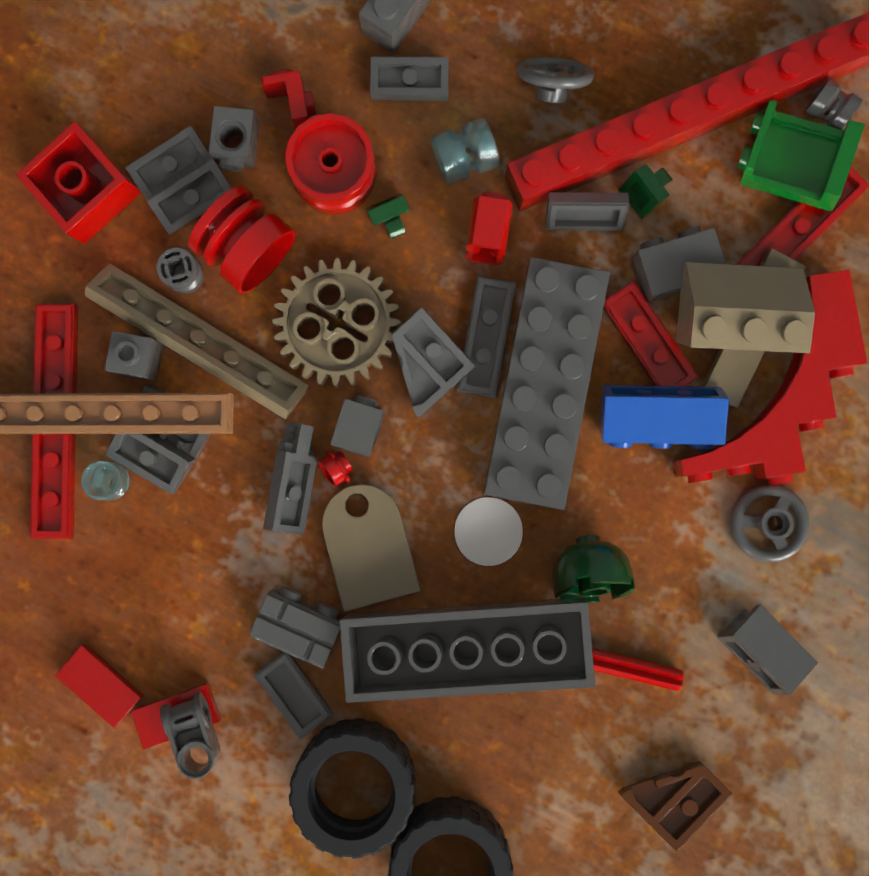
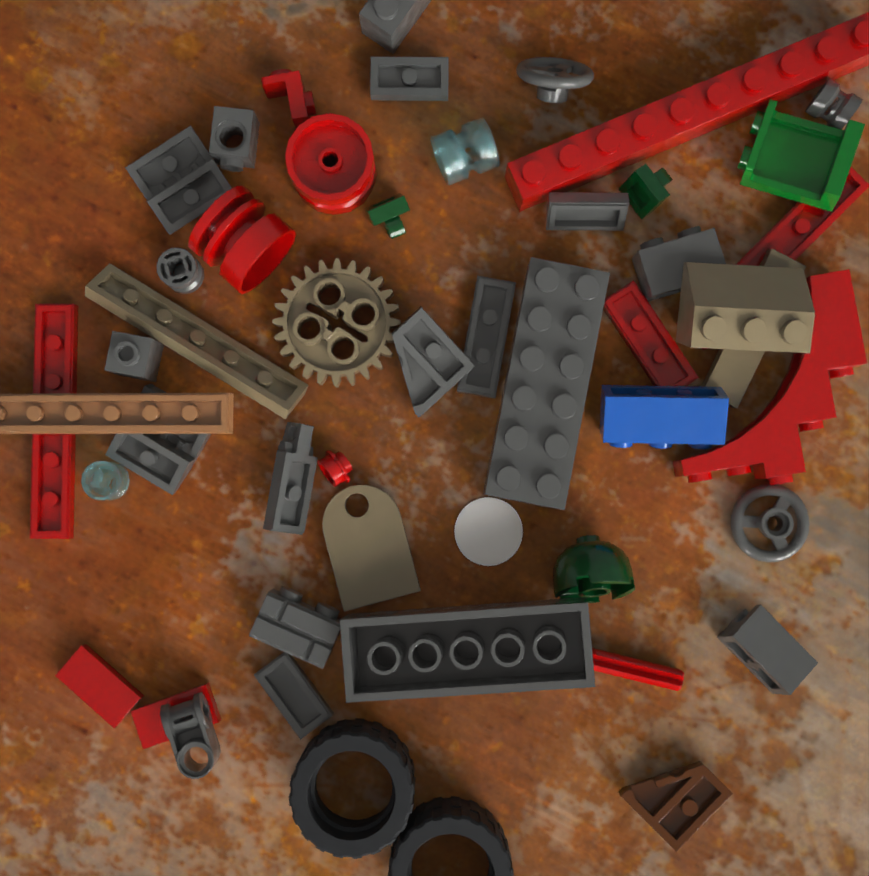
red brick [15,121,142,244] -> none
dark grey brick [330,395,385,458] -> none
red brick [465,192,513,266] -> none

